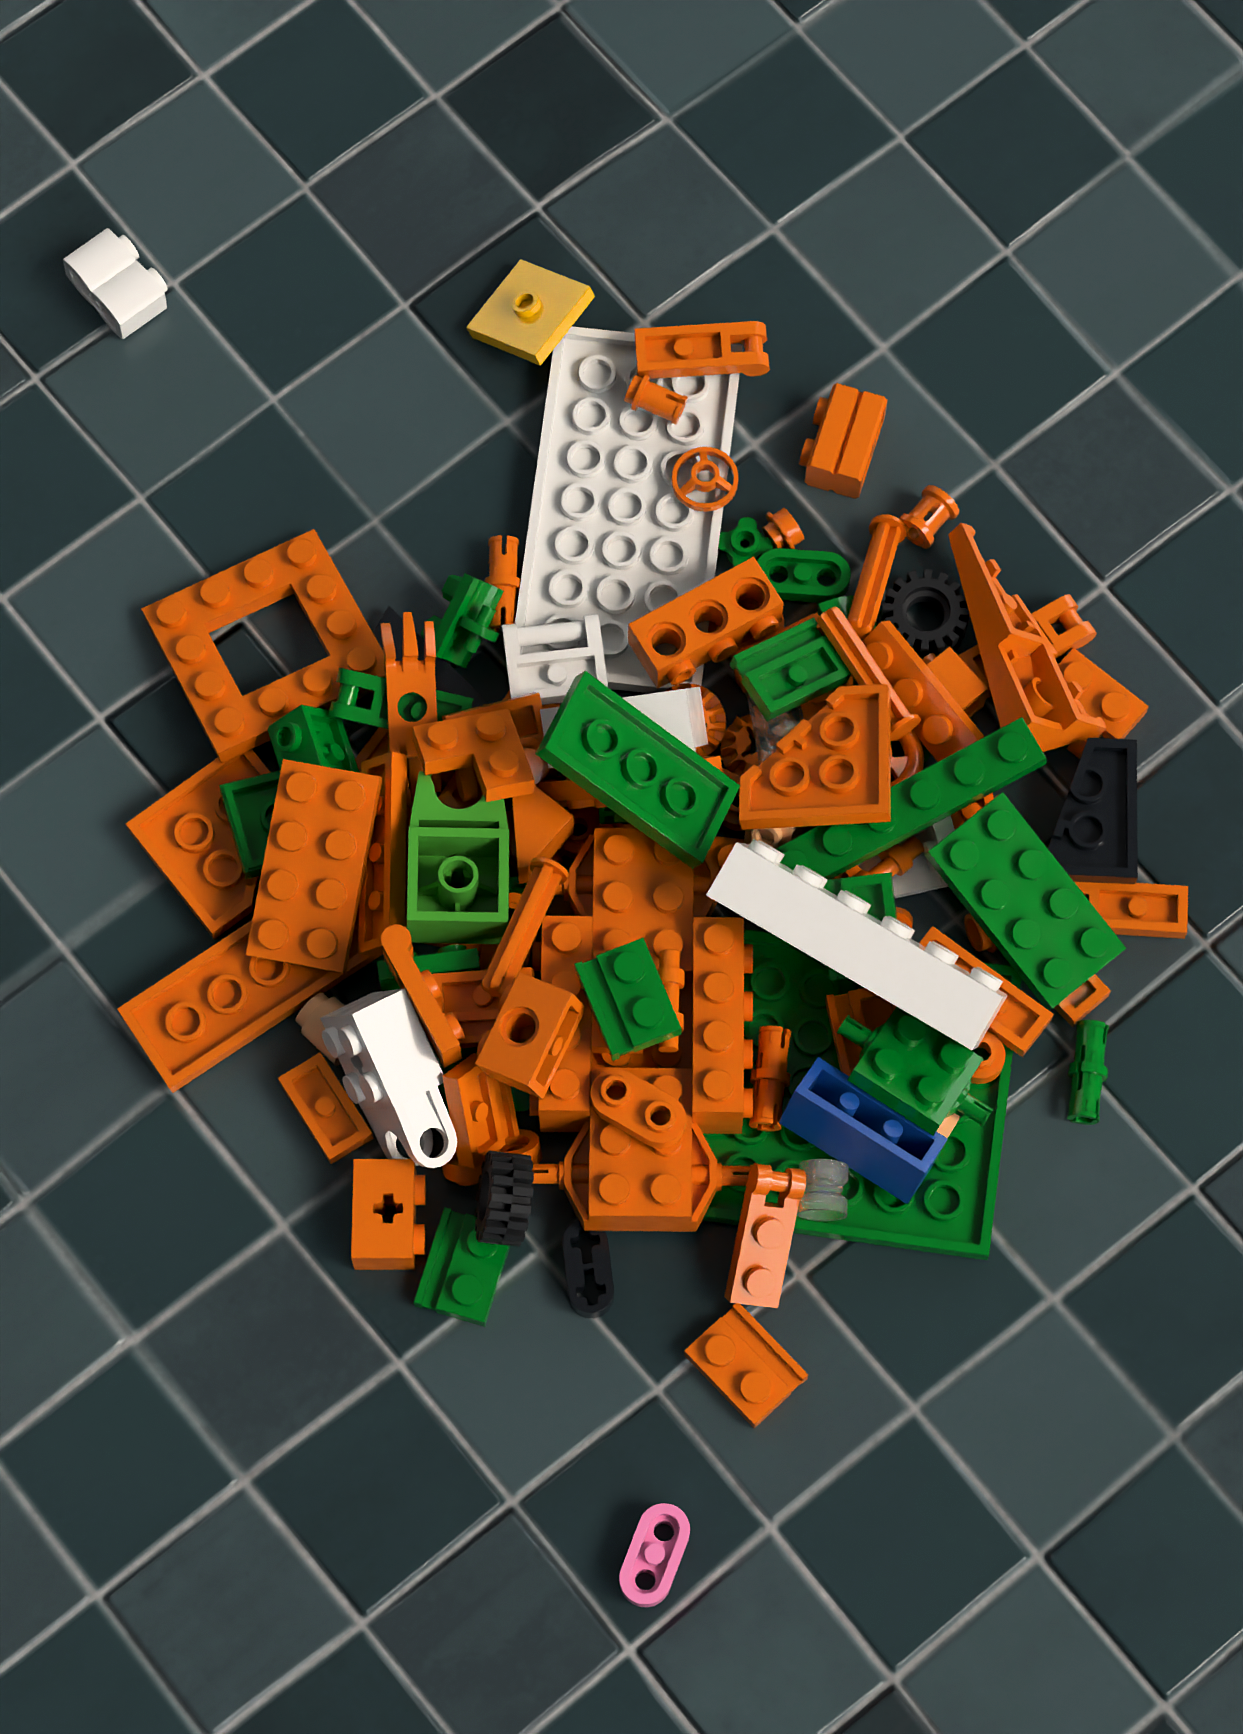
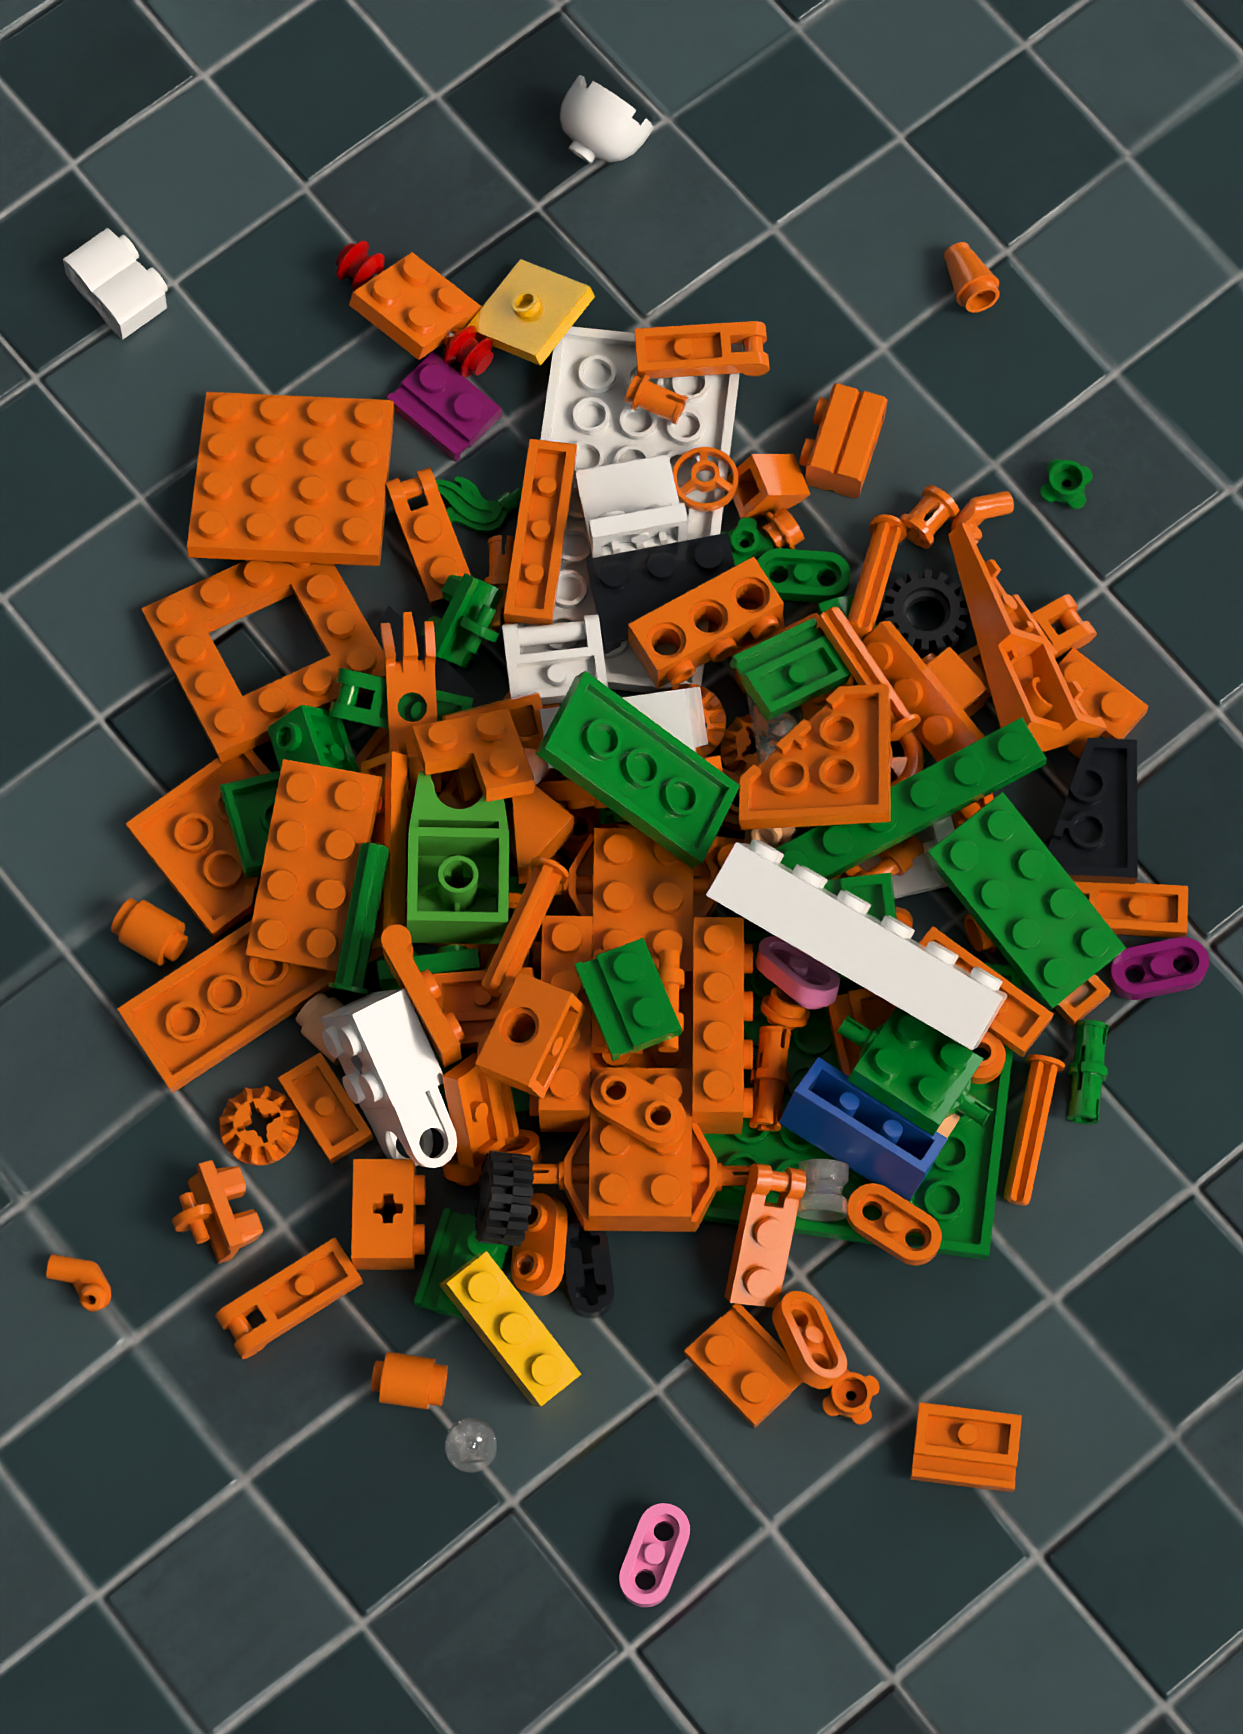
none -> orange arm [46,1254,111,1312]
none -> orange brick [111,898,188,966]
none -> orange hips [172,1160,263,1264]
none -> orange plate [187,392,395,566]
none -> orange plate [215,1237,363,1359]
none -> orange gear [219,1085,300,1165]
none -> green axle [328,842,390,994]
none -> orange plate [336,241,494,378]
none -> orange brick [371,1352,448,1410]
none -> magenta plate [386,351,502,462]
none -> orange plate [386,467,471,607]
none -> green piece [436,476,522,533]
none -> yellow brick [439,1251,581,1407]
none -> clear tile [445,1418,497,1472]
none -> orange plate [504,439,577,625]
none -> orange plate [511,1193,568,1296]
none -> white cylinder [560,75,654,164]
none -> white bracket [576,455,688,558]
none -> black wing [586,533,735,654]
none -> orange brick [727,454,811,519]
none -> bright pink plate [755,936,840,1010]
none -> orange plate [760,987,810,1030]
none -> orange plate [772,1291,847,1389]
none -> orange plate [822,1368,880,1425]
none -> orange plate [846,1183,942,1266]
none -> orange plate [910,1402,1022,1493]
none -> orange cone [944,242,1000,313]
none -> orange arm [951,491,1014,544]
none -> orange axle [1003,1054,1065,1206]
none -> green plate [1040,459,1093,509]
none -> magenta plate [1109,937,1209,1000]

